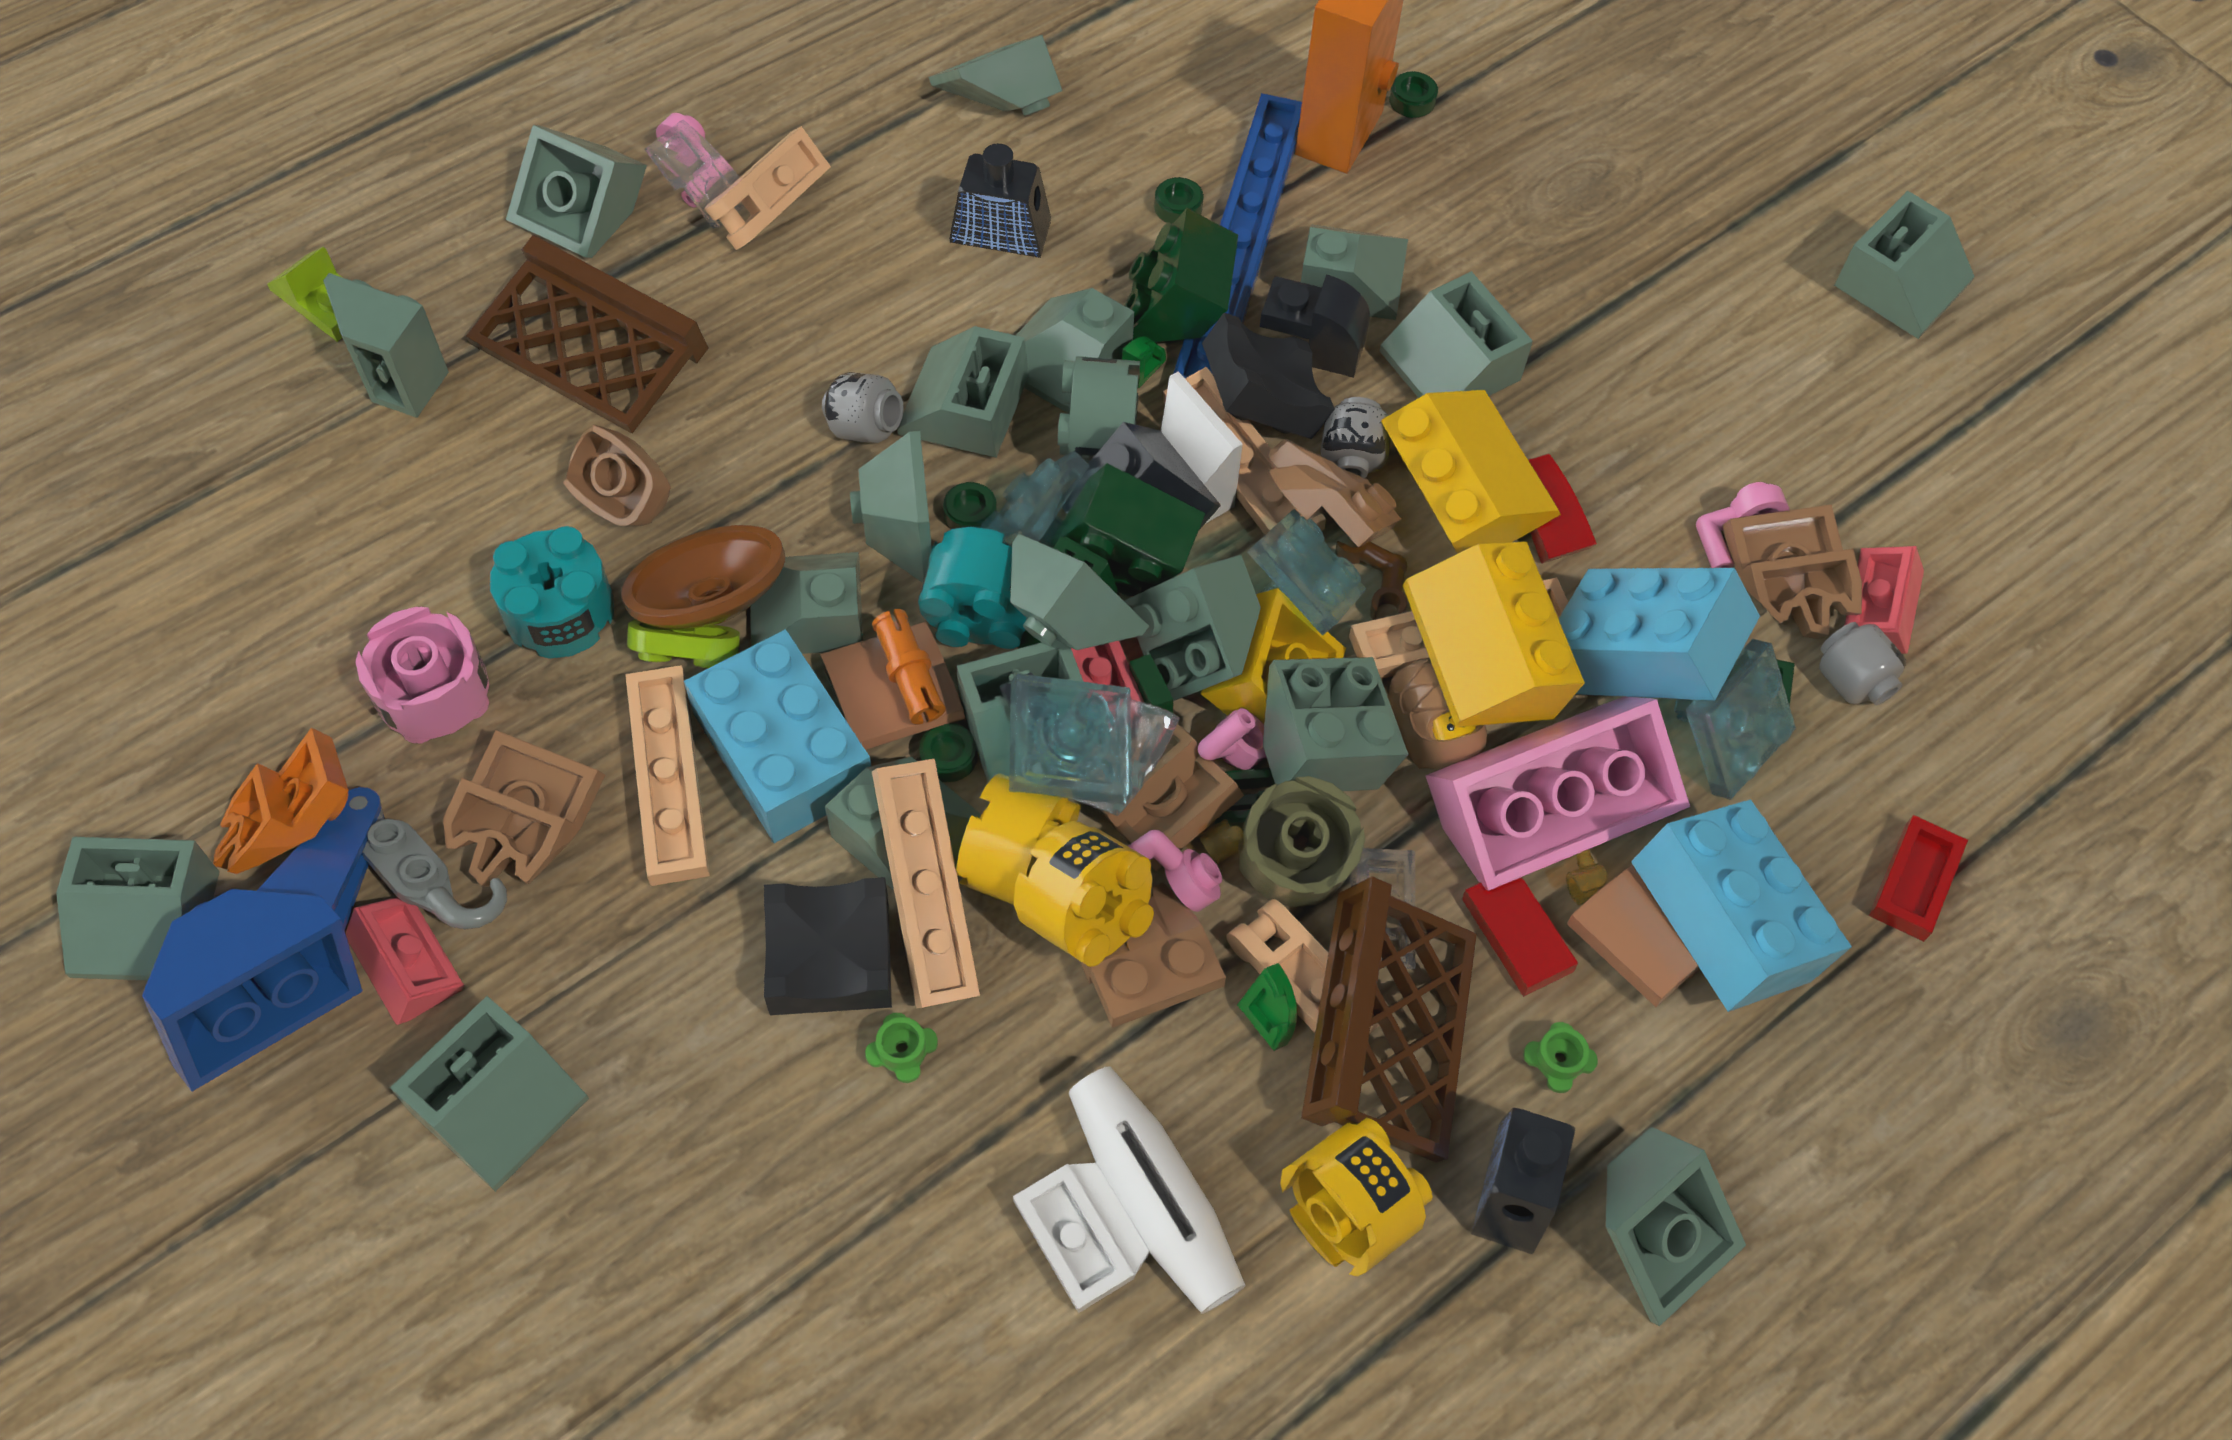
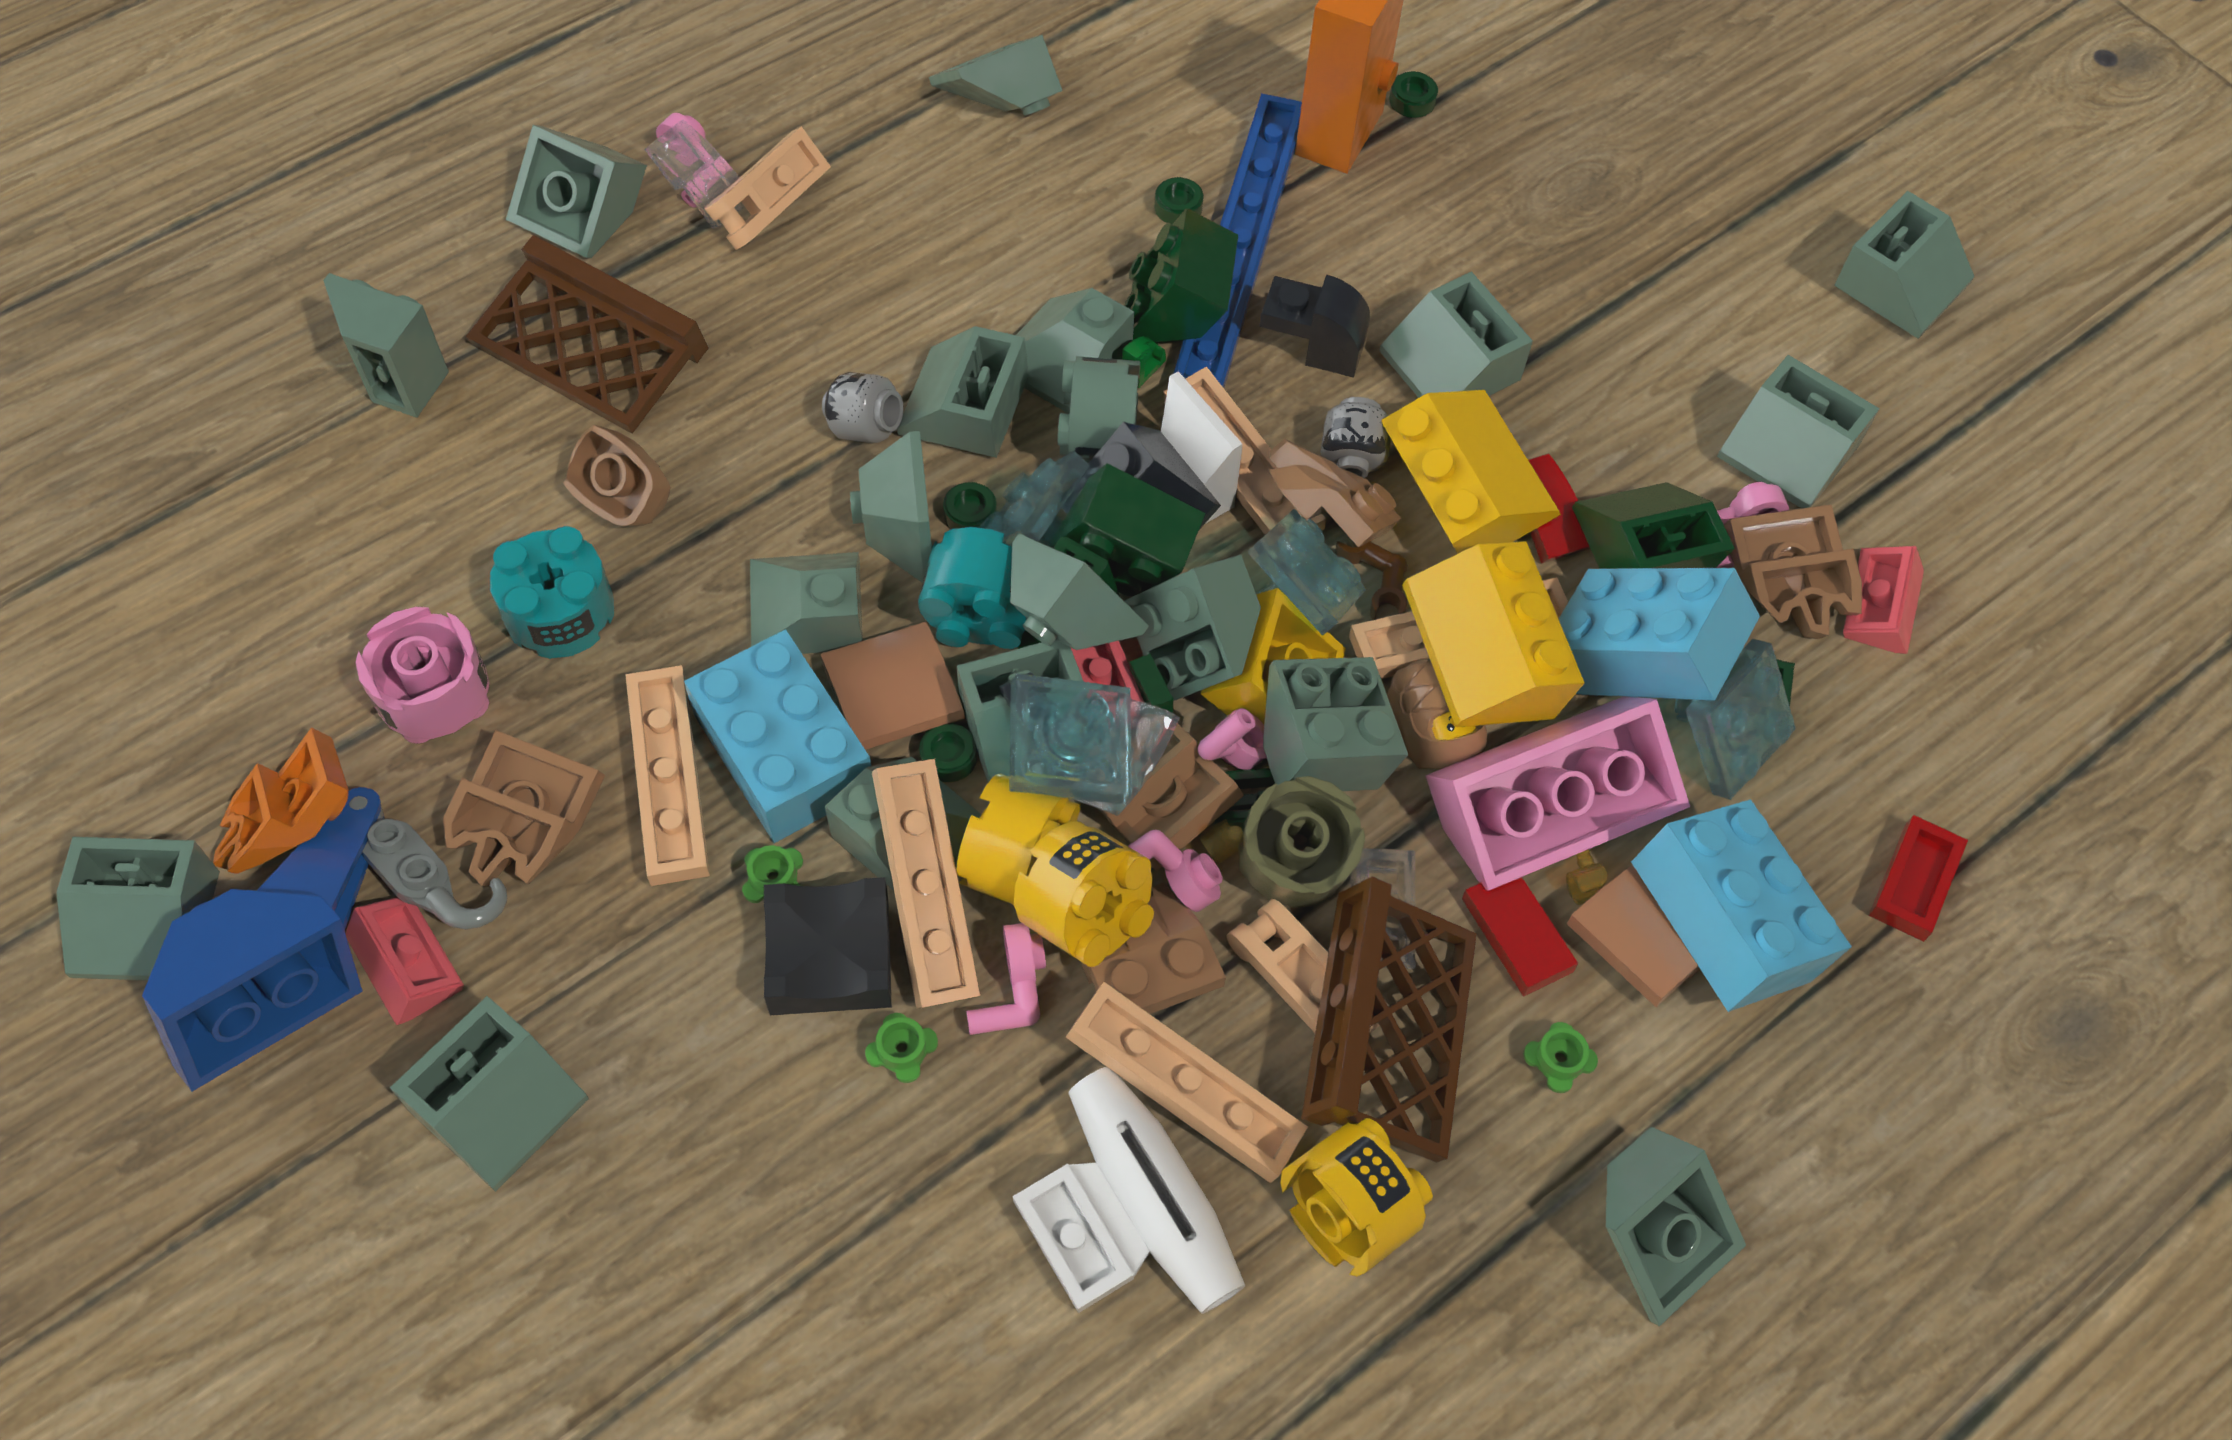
lime slope [267,247,343,342] -> none
dark orange dish [621,525,785,629] -> none
lime plate [627,620,740,668] -> none
orange pin [872,609,946,725] -> none
black torso [949,143,1051,258] -> none
black brick [1202,313,1335,439] -> none
green tile [1237,963,1297,1051] -> none
sand green slope [1301,224,1408,320] -> none
black torso [1471,1108,1575,1254] -> none
light grey head [1819,622,1906,705] -> none
none -> bright green plate [742,845,803,903]
none -> bright pink plate [966,923,1046,1035]
none -> light nougat plate [1066,982,1308,1183]
none -> dark green slope [1572,482,1735,569]
none -> sand green slope [1717,355,1880,509]

